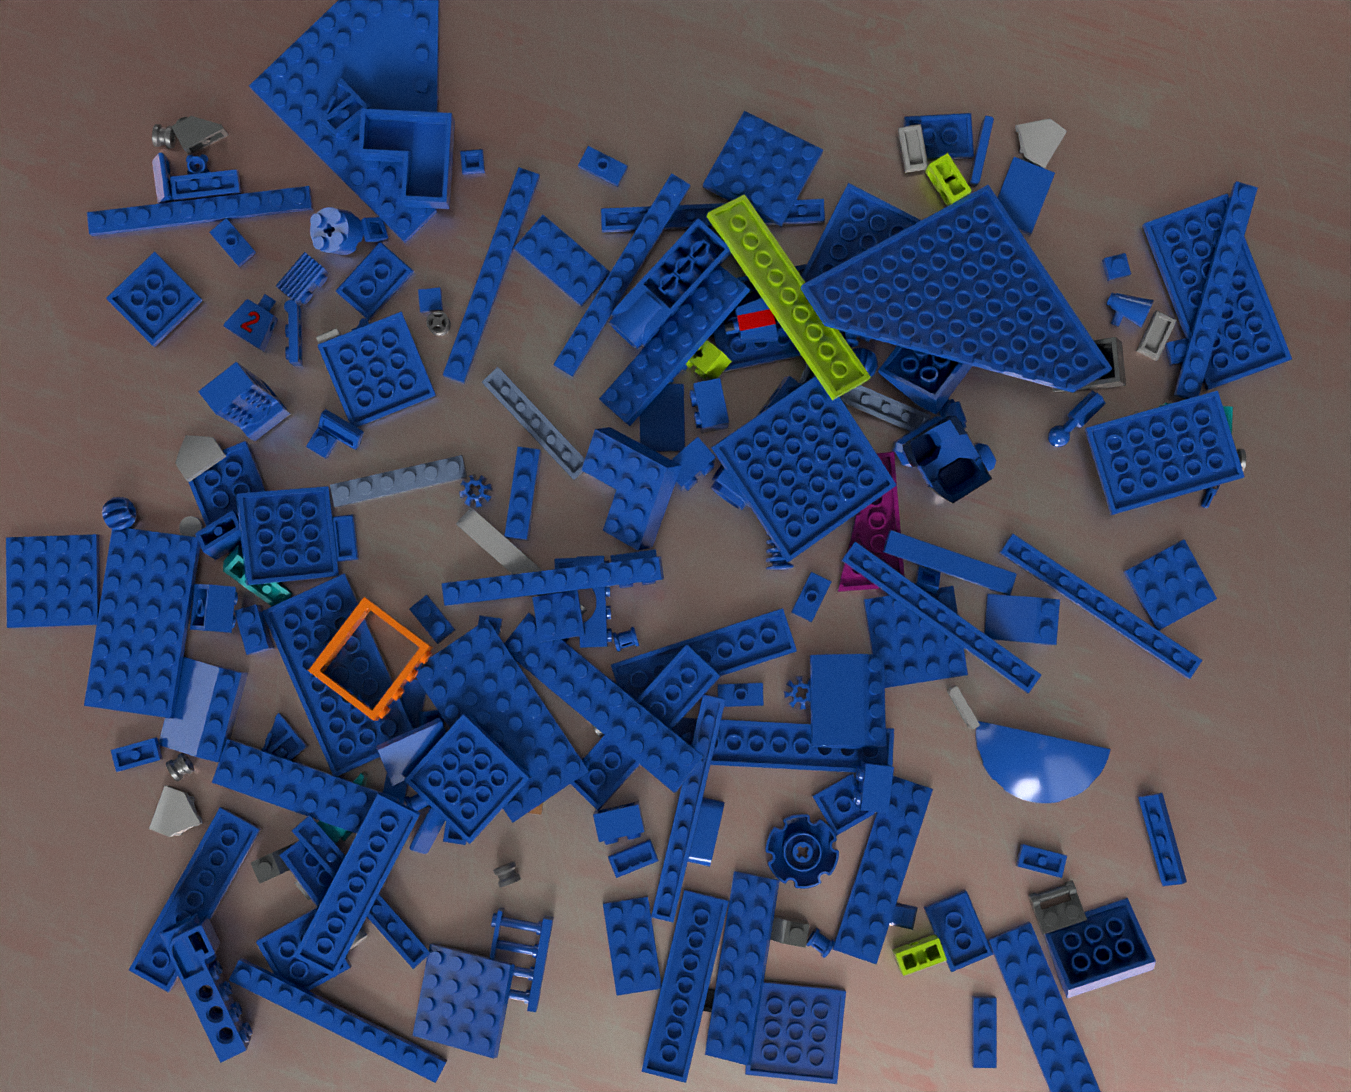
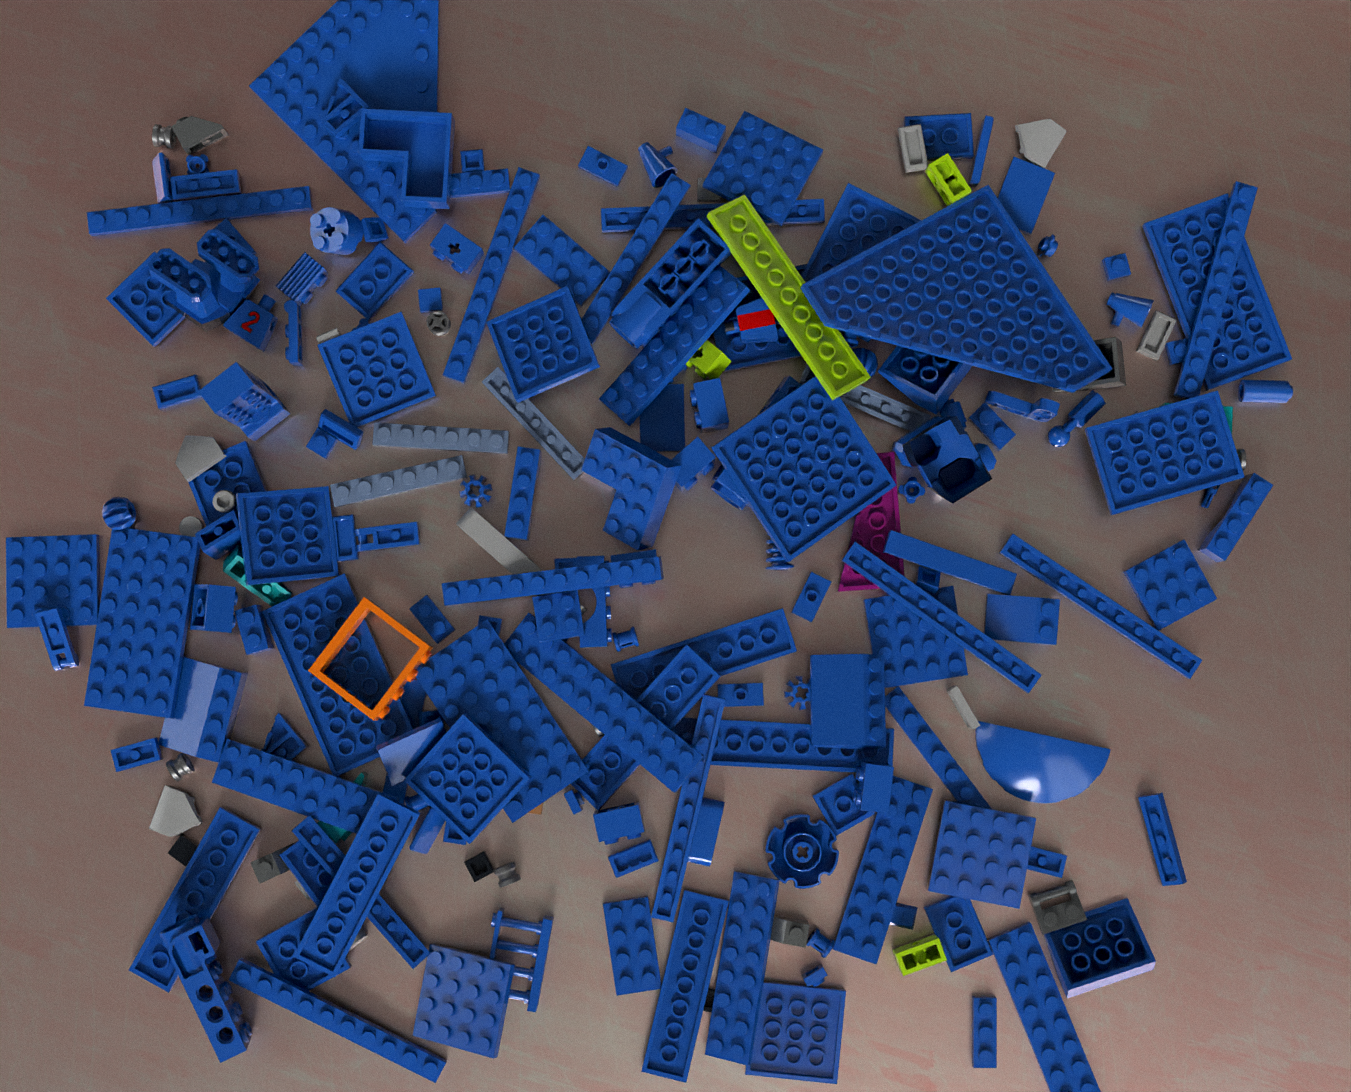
none -> blue plate [35,606,79,671]
none -> blue piece [148,229,260,332]
none -> blue tile [152,374,202,410]
none -> black tile [168,834,198,867]
none -> light grey tile [213,490,237,513]
none -> blue plate [355,522,421,552]
none -> sand blue plate [372,422,509,454]
none -> blue brick [430,223,484,275]
none -> blue plate [450,168,510,198]
none -> black tile [464,851,494,882]
none -> blue plate [486,286,600,403]
none -> blue plate [564,789,585,814]
none -> blue piece [638,142,678,188]
none -> blue brick [676,108,726,153]
none -> light grey tile [697,178,720,202]
none -> blue plate [802,964,828,987]
none -> blue plate [885,686,992,809]
none -> blue plate [898,477,925,504]
none -> blue plate [928,800,1036,909]
none -> blue plate [968,403,1016,451]
none -> blue beam [985,391,1060,422]
none -> blue plate [1038,234,1058,257]
none -> blue arch [1198,473,1273,562]
none -> blue brick [1238,380,1293,403]

